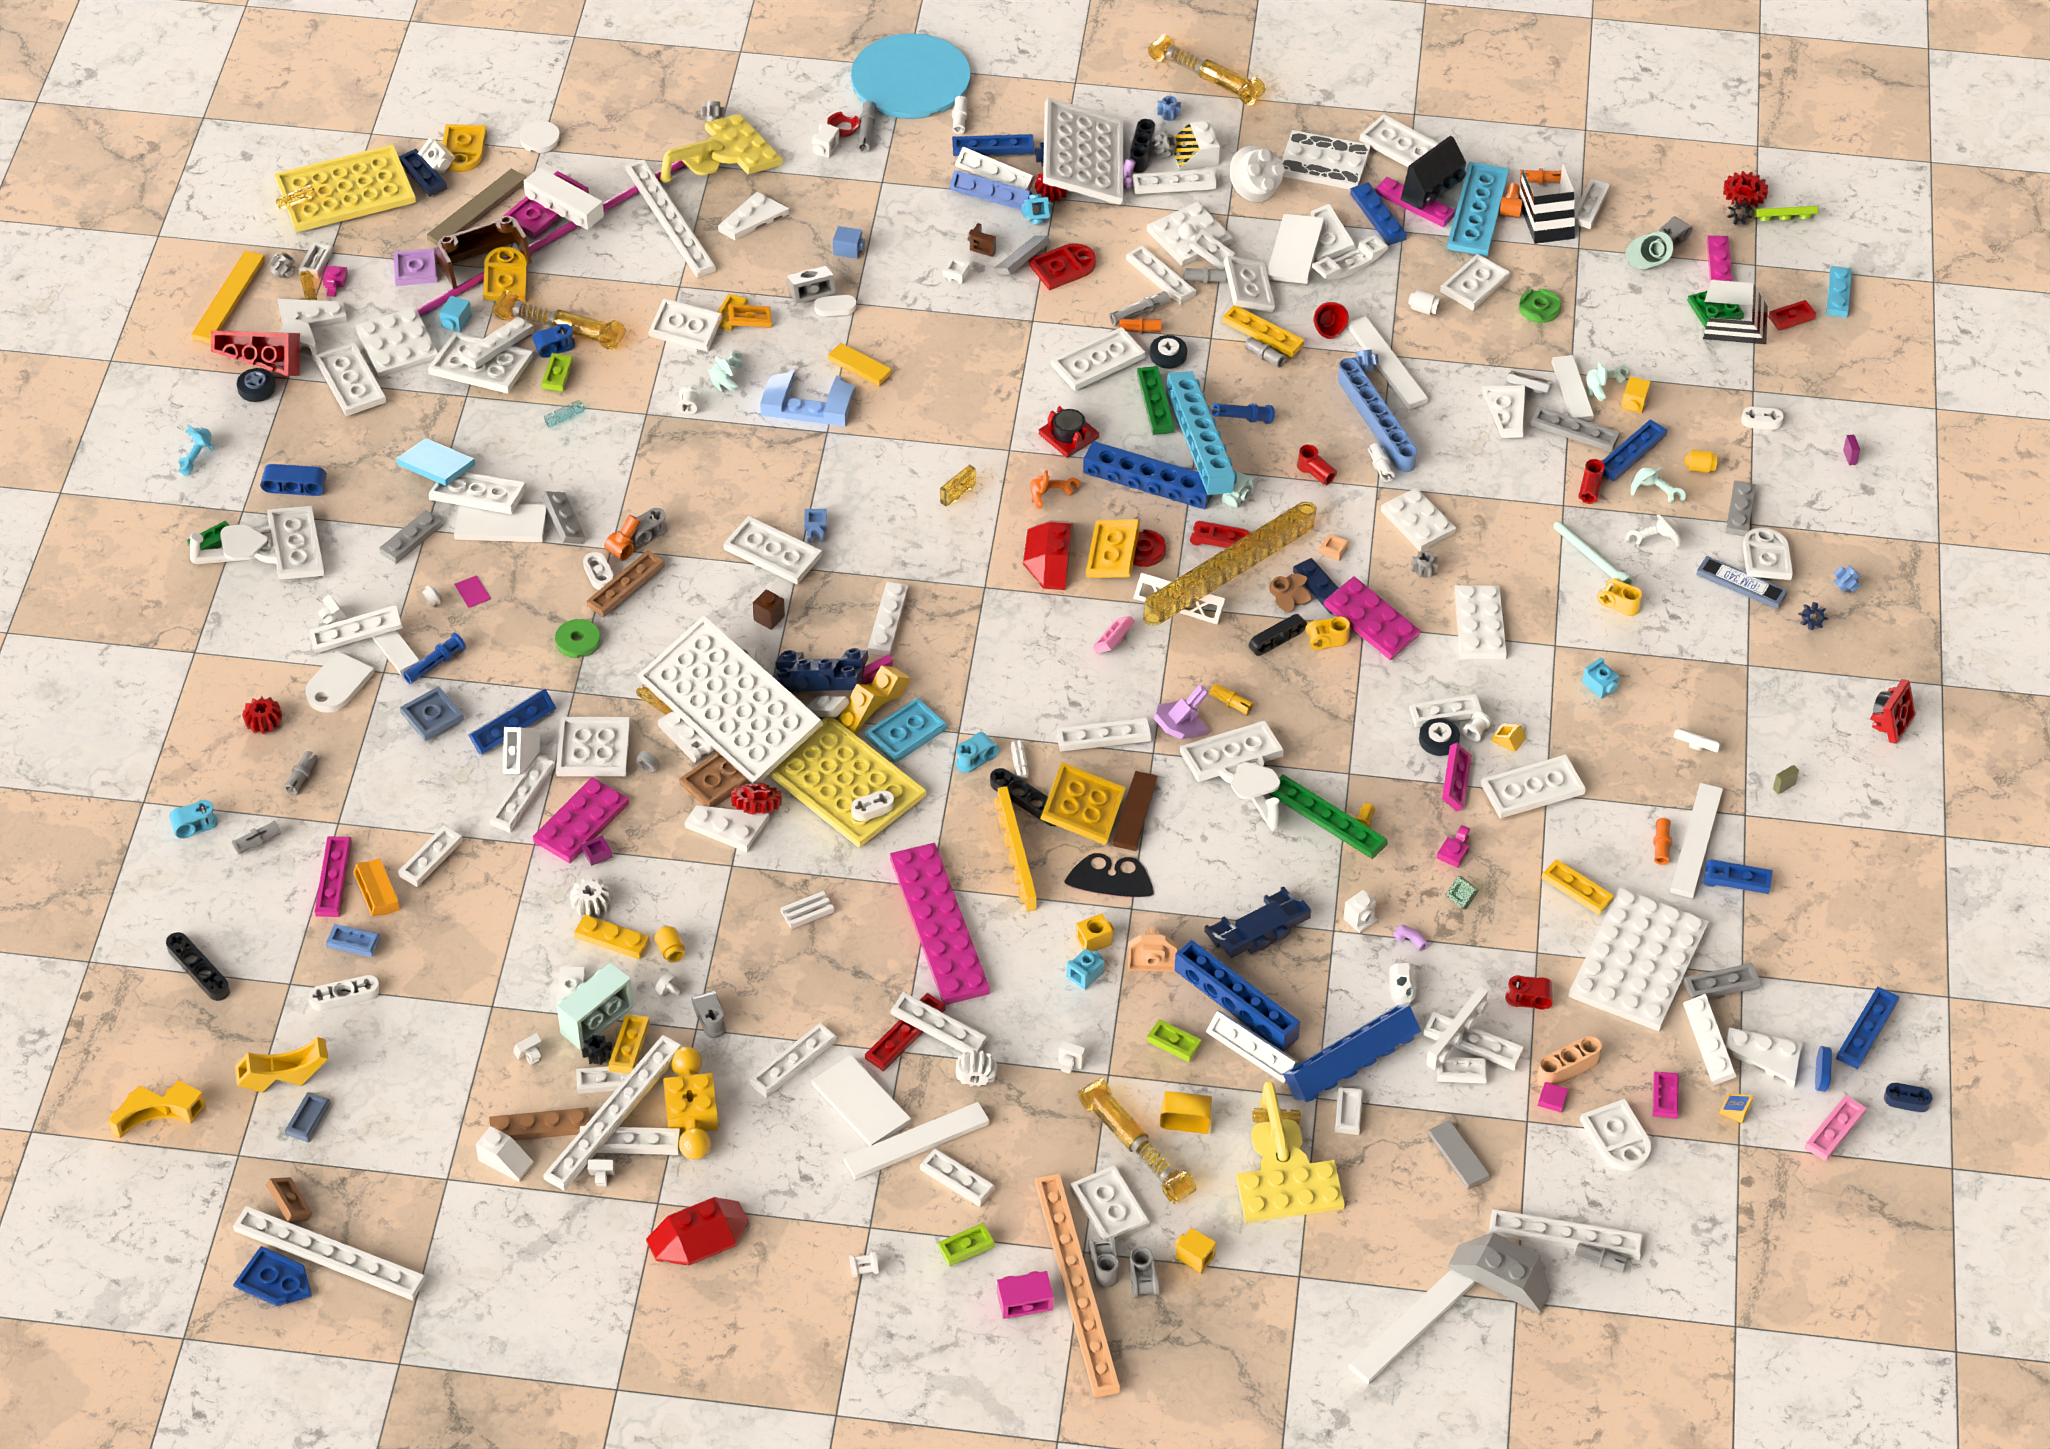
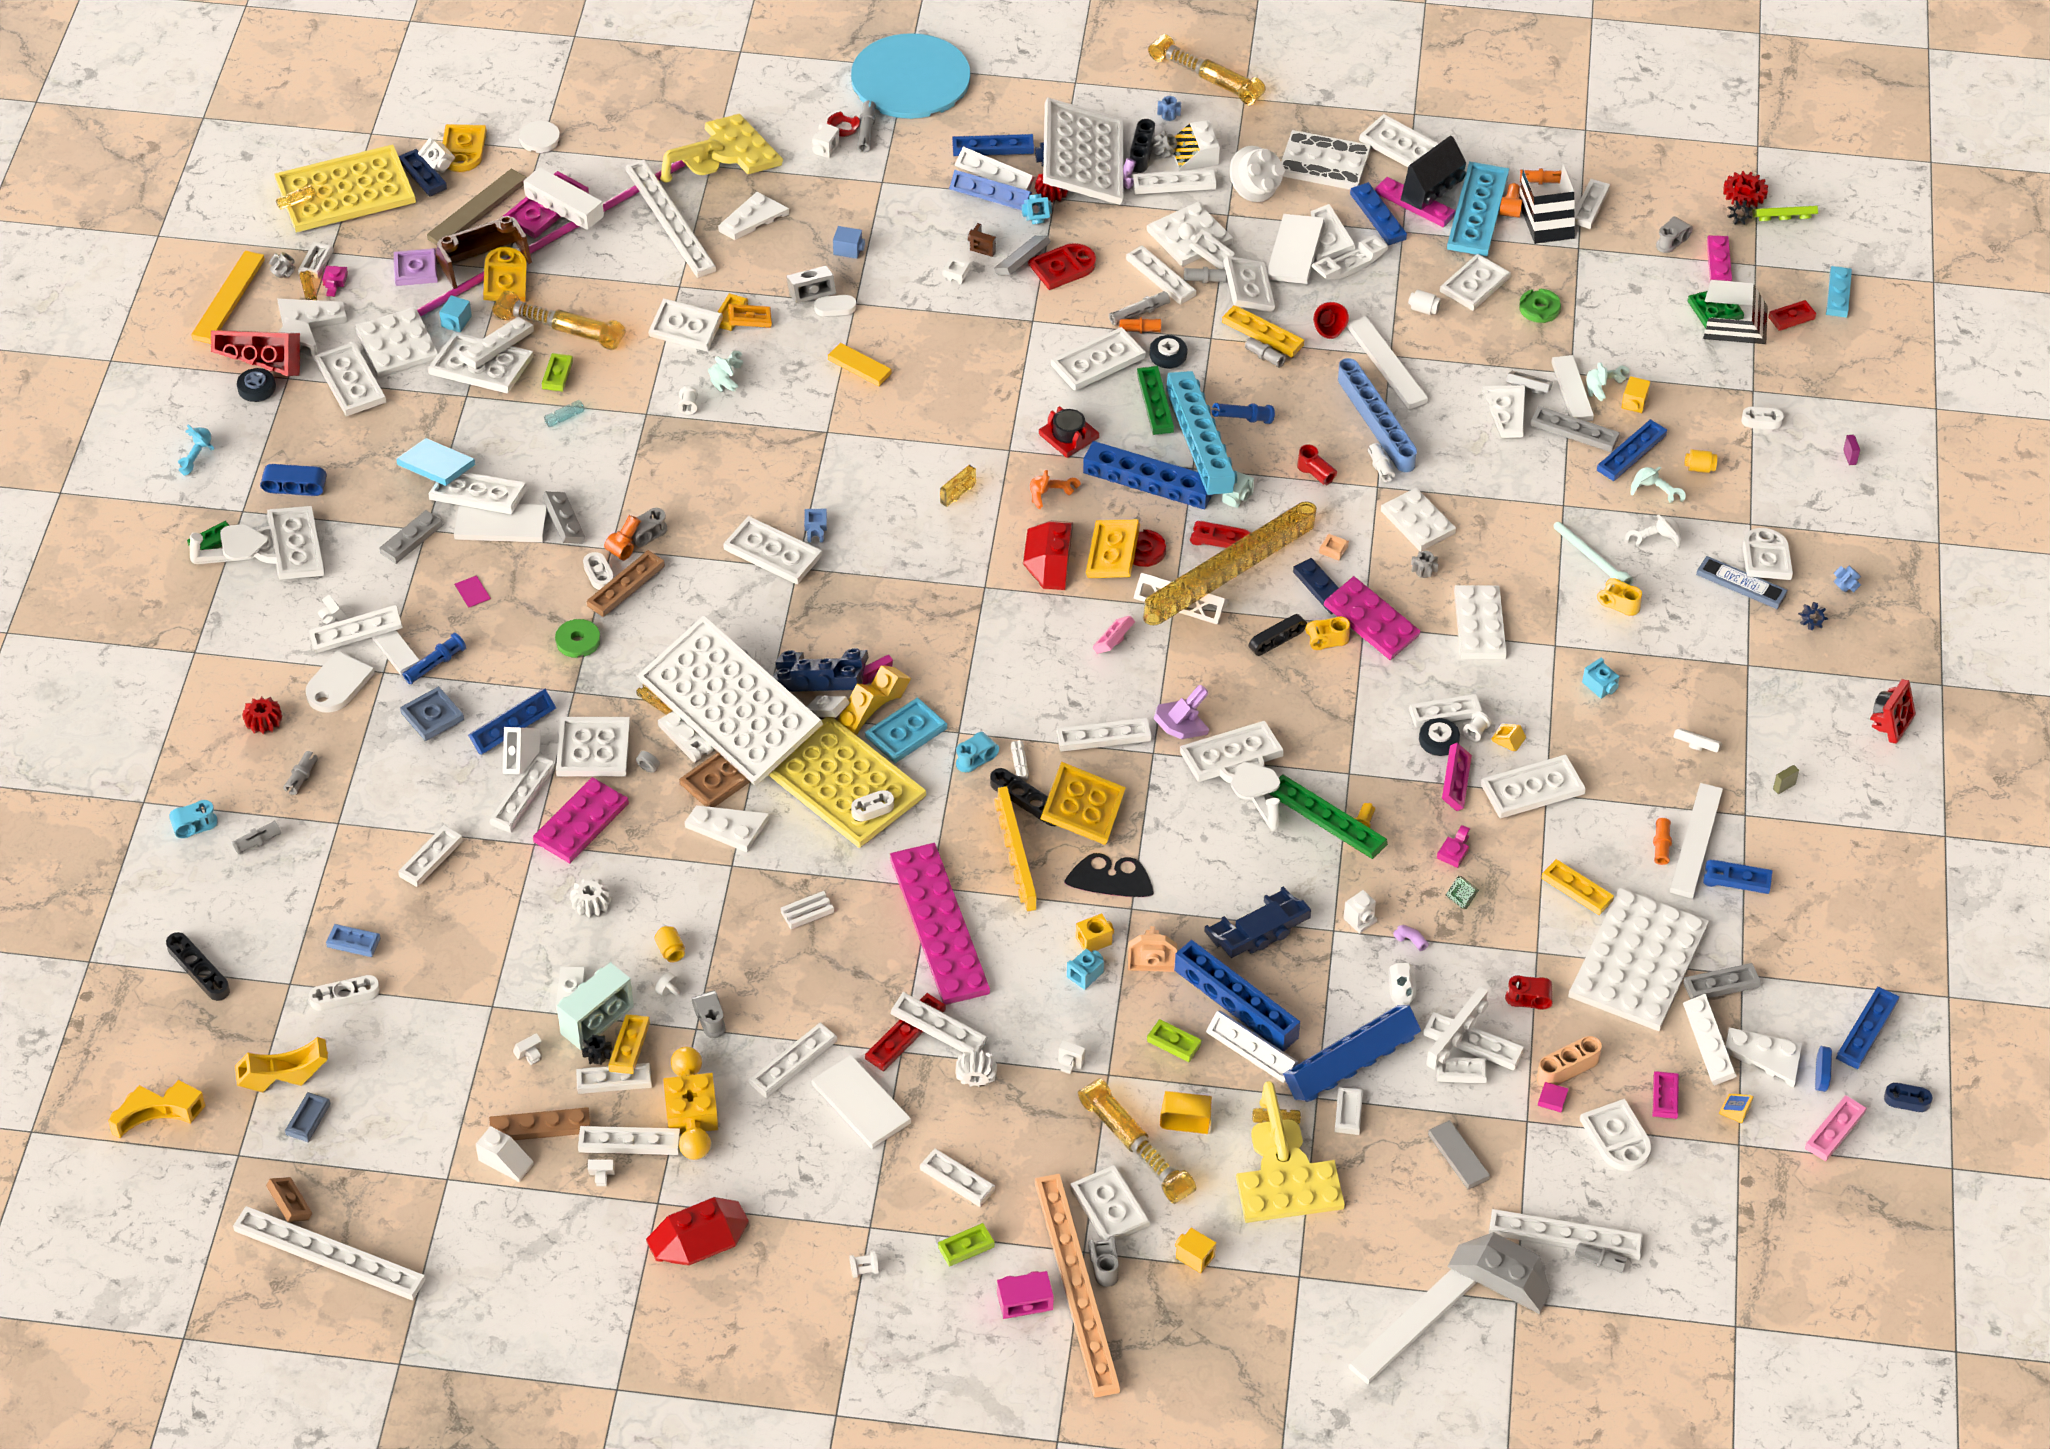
blue tile [233,1246,312,1306] -> none
dark pink tile [314,836,352,917] -> none
light orange piece [354,858,400,916] -> none
white plate [422,585,442,606] -> none
blue piece [532,323,575,358] -> none
white tile [544,1035,683,1191] -> none
yellow plate [574,914,650,959] -> none
magenta plate [581,835,613,866] -> none
light grey gear [701,101,725,122] -> none
red gear [731,783,782,815] -> none
reddish brown brick [752,589,785,630] -> none
light blue wedge [760,370,856,426] -> none
white tile [844,1102,989,1180] -> none
white plate [868,582,908,656] -> none
white pin [952,96,968,134] -> none
reddish brown tile [1113,771,1158,851] -> none
light grey piece [1129,1247,1159,1298] -> none
yellow axle [1210,683,1254,716] -> none
medium nougat plate [1269,574,1312,612] -> none
medium blue gear [1352,349,1379,372] -> none
red piece [1578,459,1605,504] -> none
piece [1626,231,1674,270] -> none
light grey plate [1725,480,1756,537] -> none

